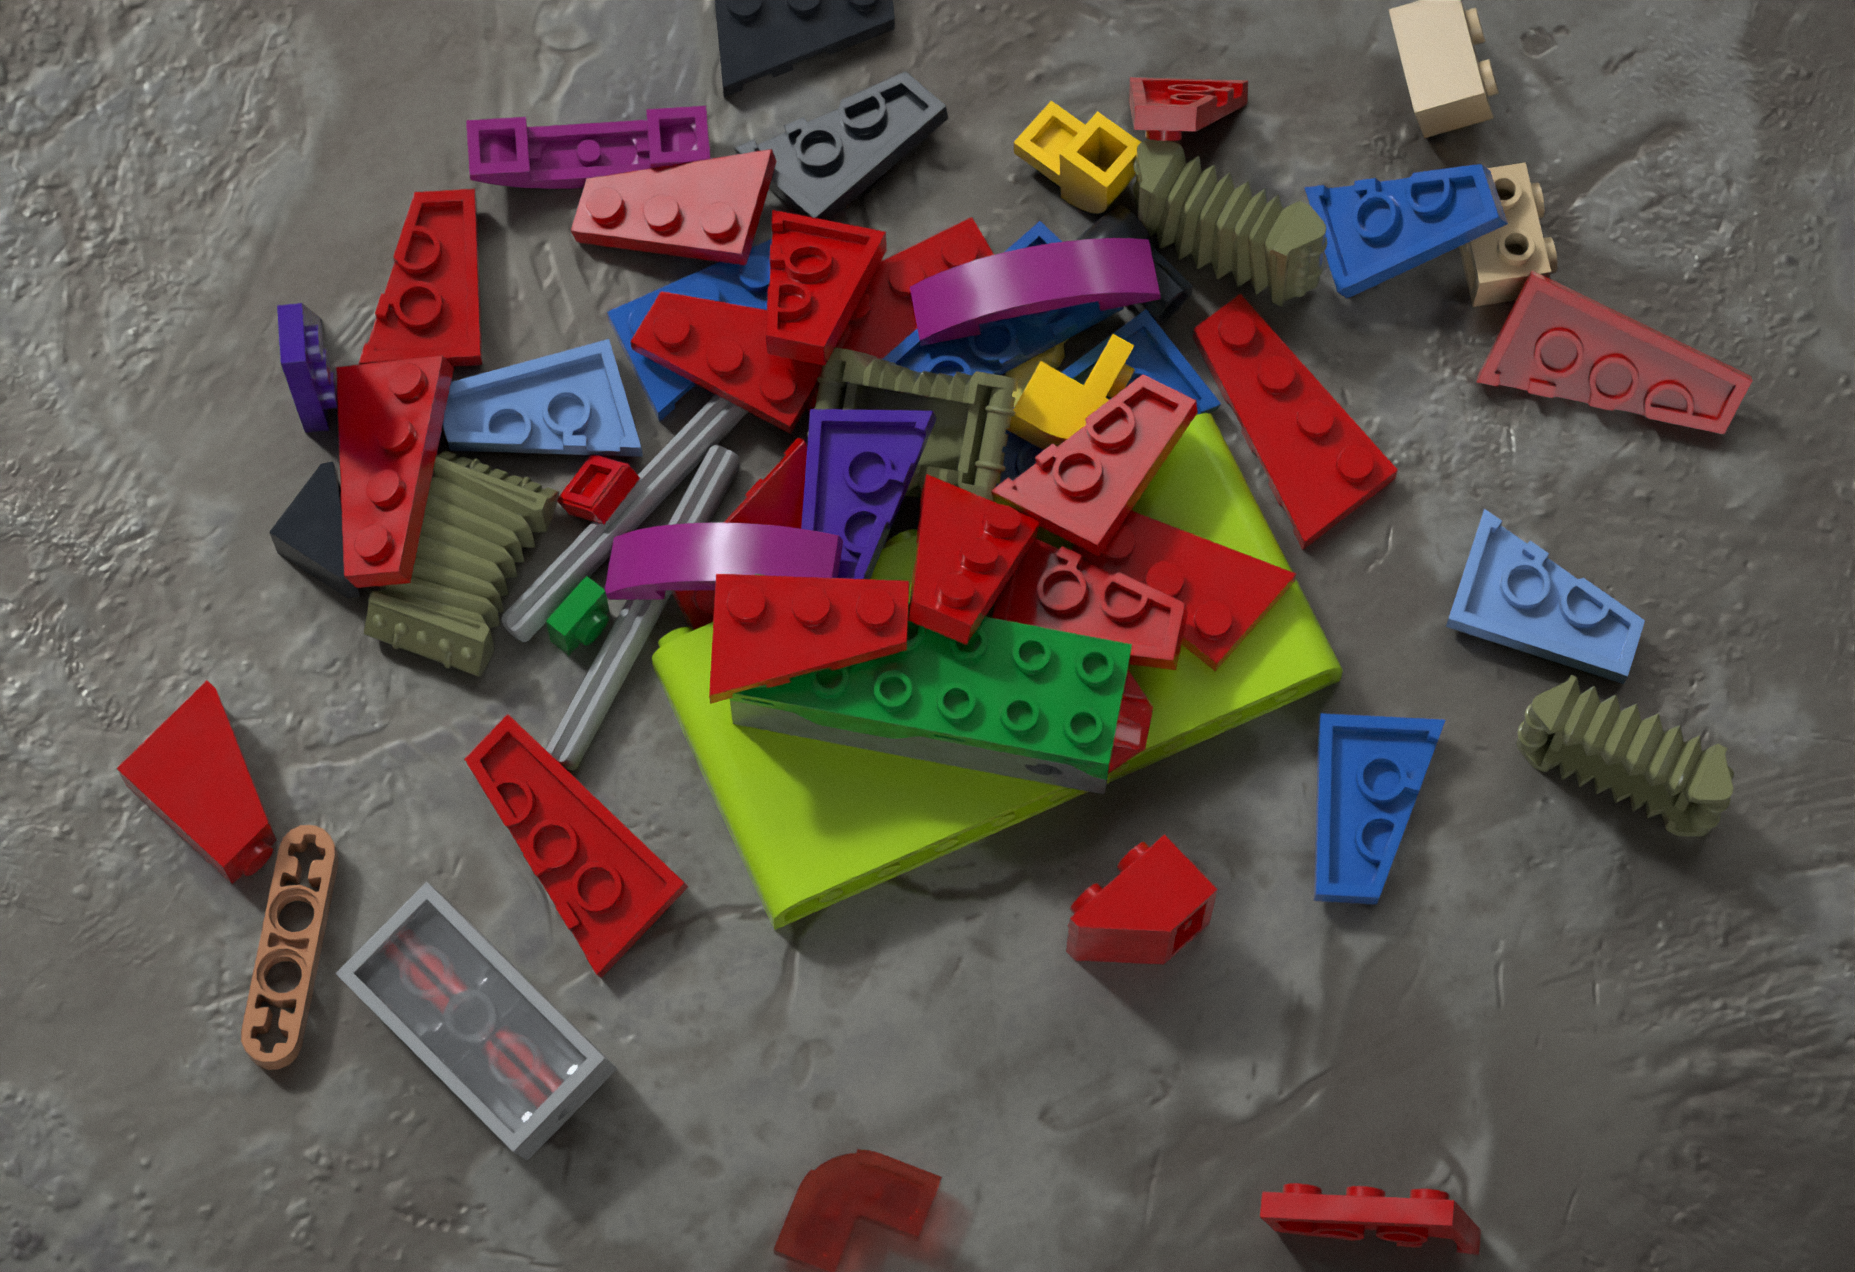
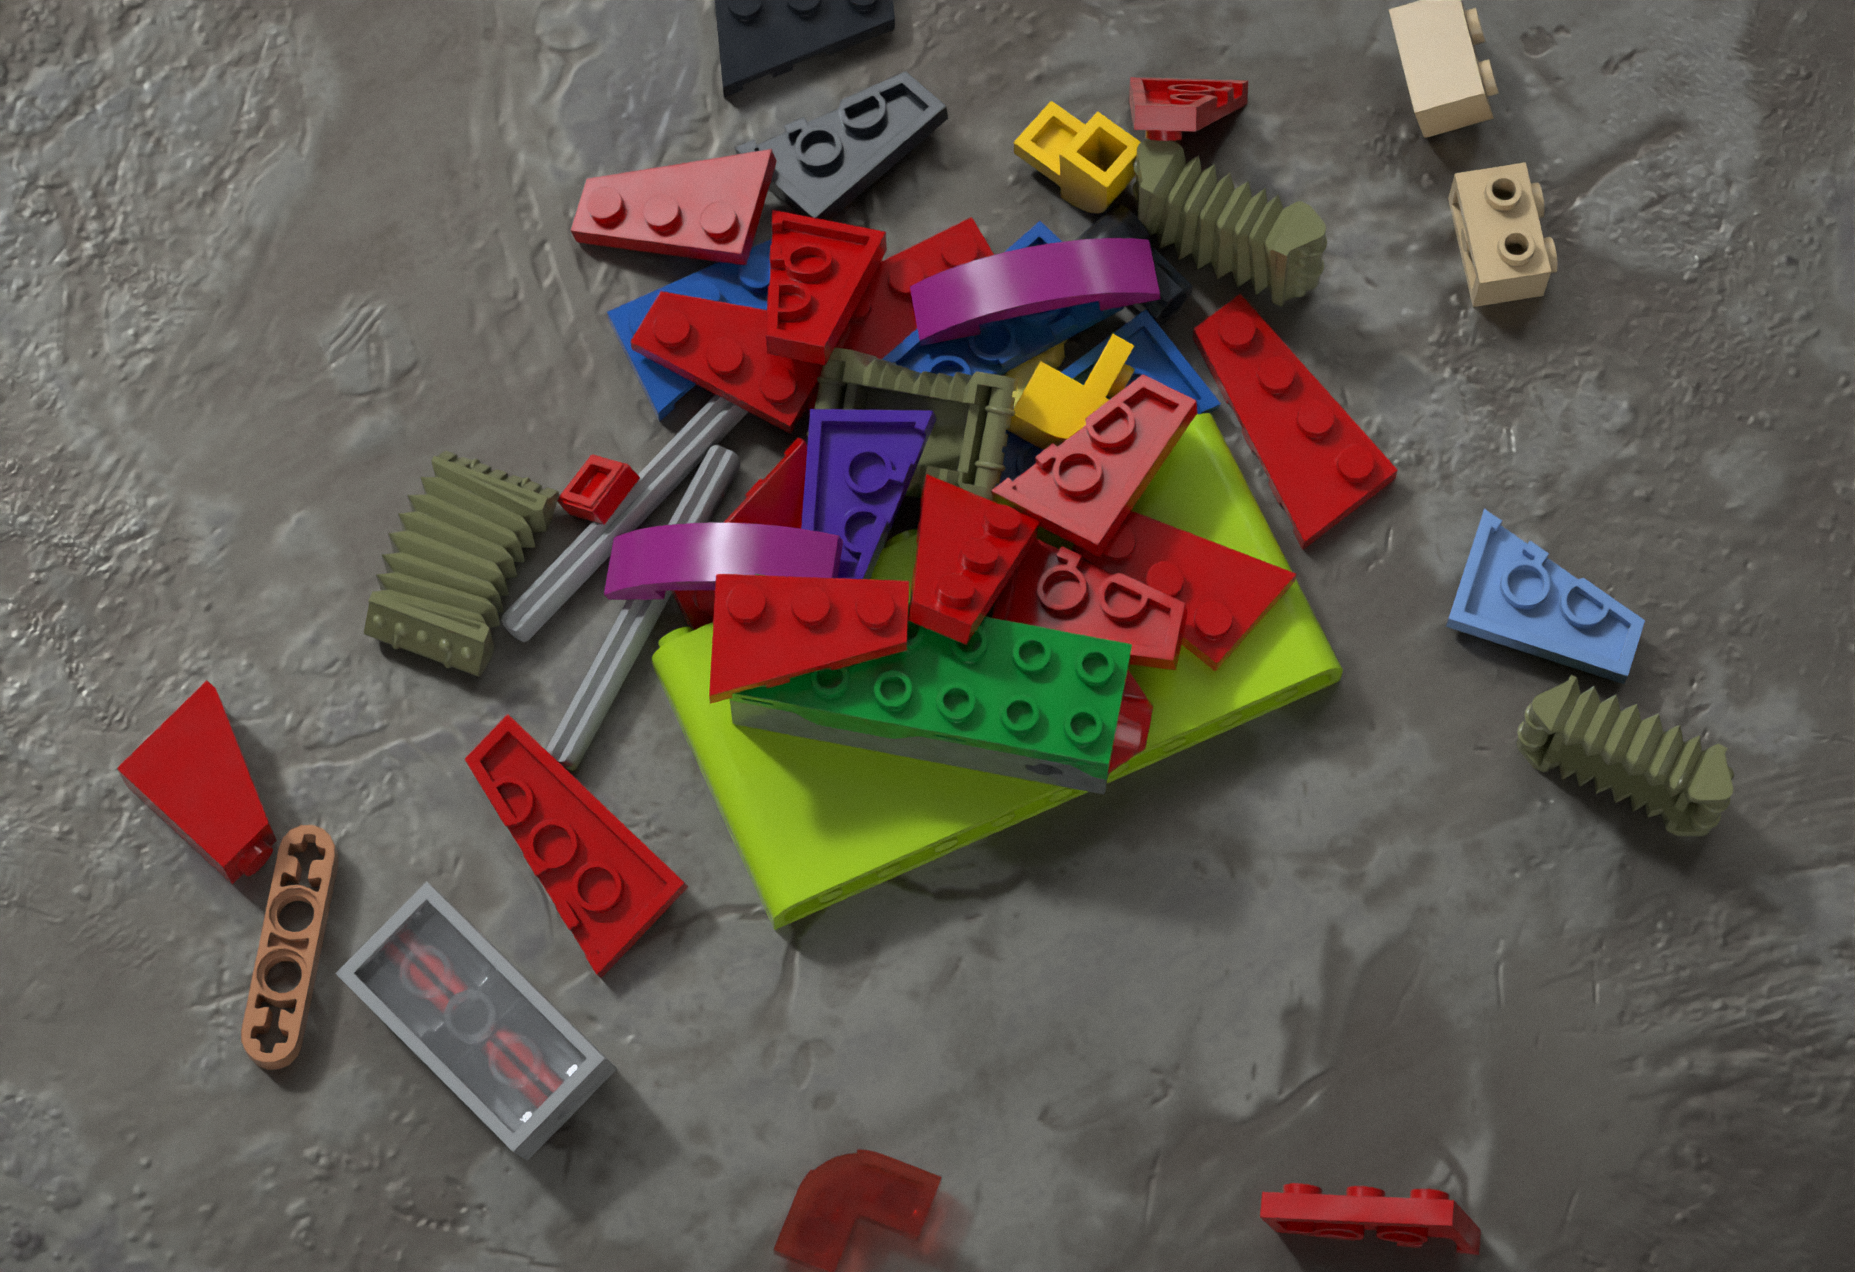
black slope [269,462,360,598] -> none
dark purple wing [277,303,338,433] -> none
red wing [336,355,454,588] -> none
red wing [359,189,483,367] -> none
medium blue wing [443,339,643,457] -> none
magenta slope [466,106,710,189] -> none
green plate [546,576,609,656] -> none
red slope [1066,834,1218,965] -> none
blue wing [1304,164,1508,299] -> none
blue wing [1314,713,1446,904] -> none
wing [1477,270,1753,434] -> none

